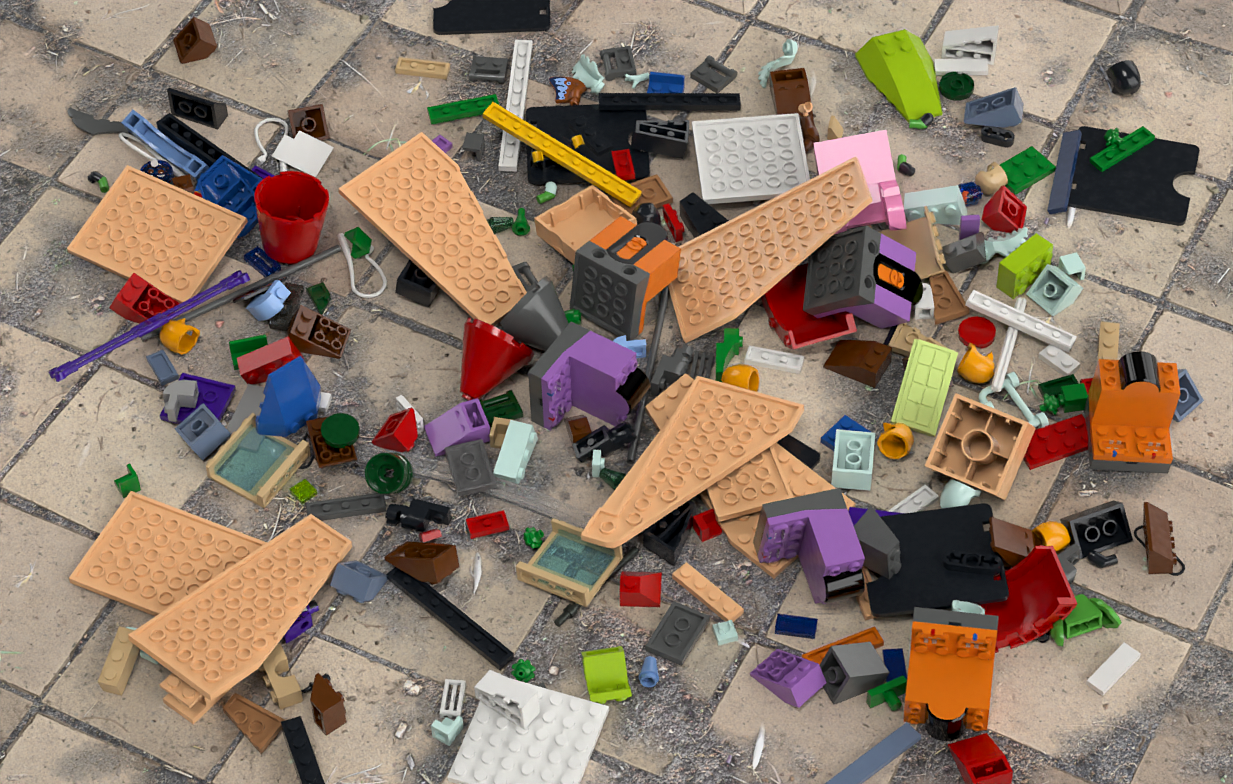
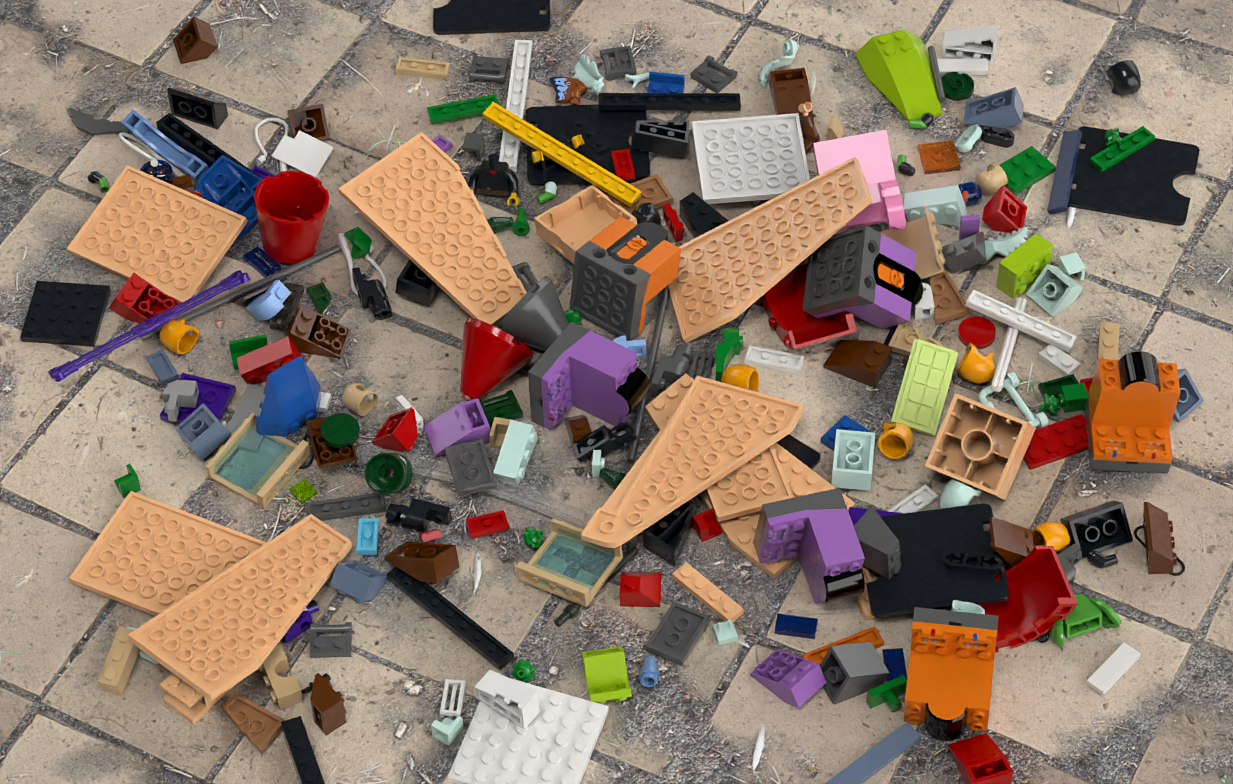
none -> black plate [20,281,111,347]
none -> dark grey plate [310,622,352,658]
none -> tan helmet [342,383,378,416]
none -> black plate [352,267,392,320]
none -> medium azure plate [356,518,379,555]
none -> black torso [468,154,520,206]
none -> clear orange tile [918,140,961,175]
none -> dark grey bar [927,46,946,102]
none -> light aqua plate [955,124,982,153]

